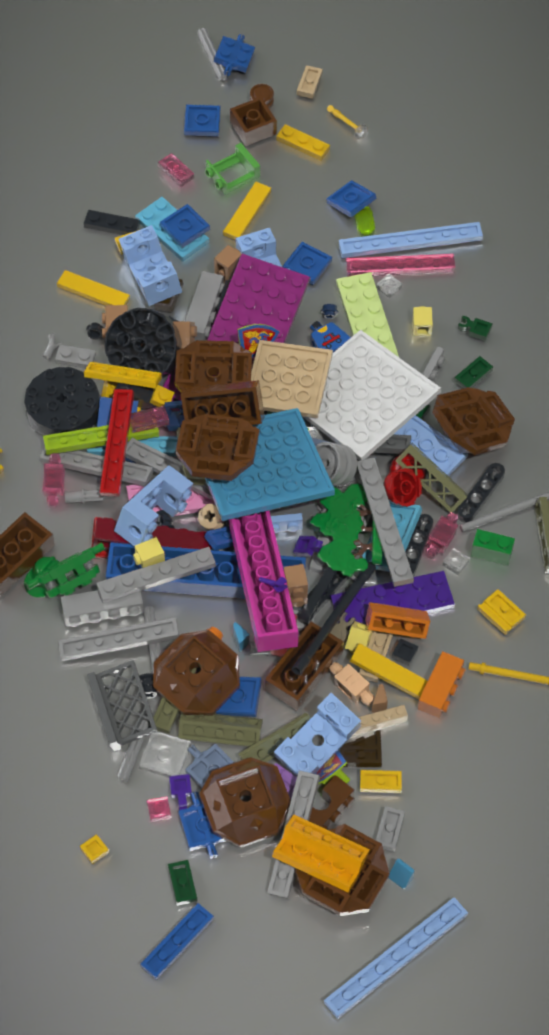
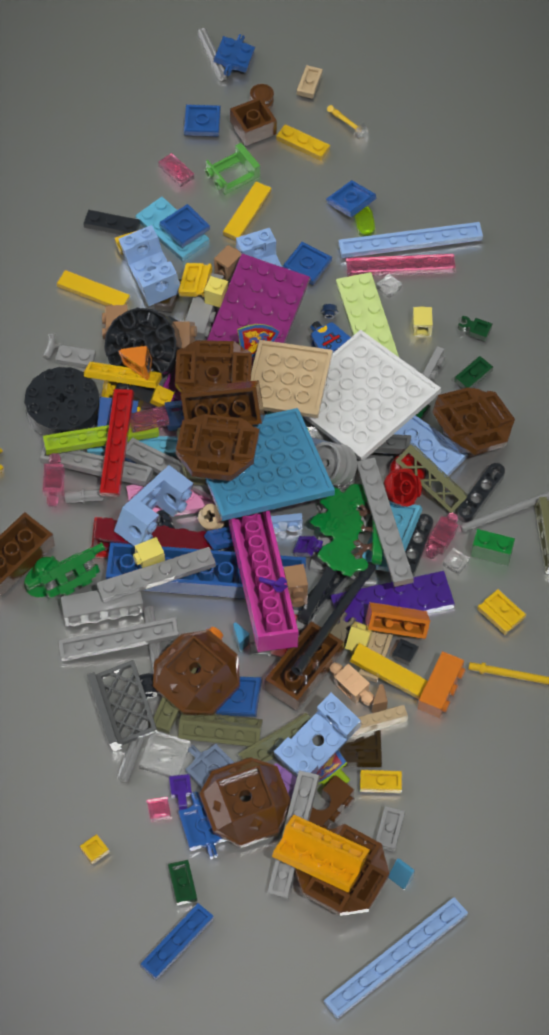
black plate [86,322,104,339] -> none
none -> orange slope [119,346,152,380]
none -> yellow plate [178,263,213,297]
none -> light yellow brick [204,276,228,307]

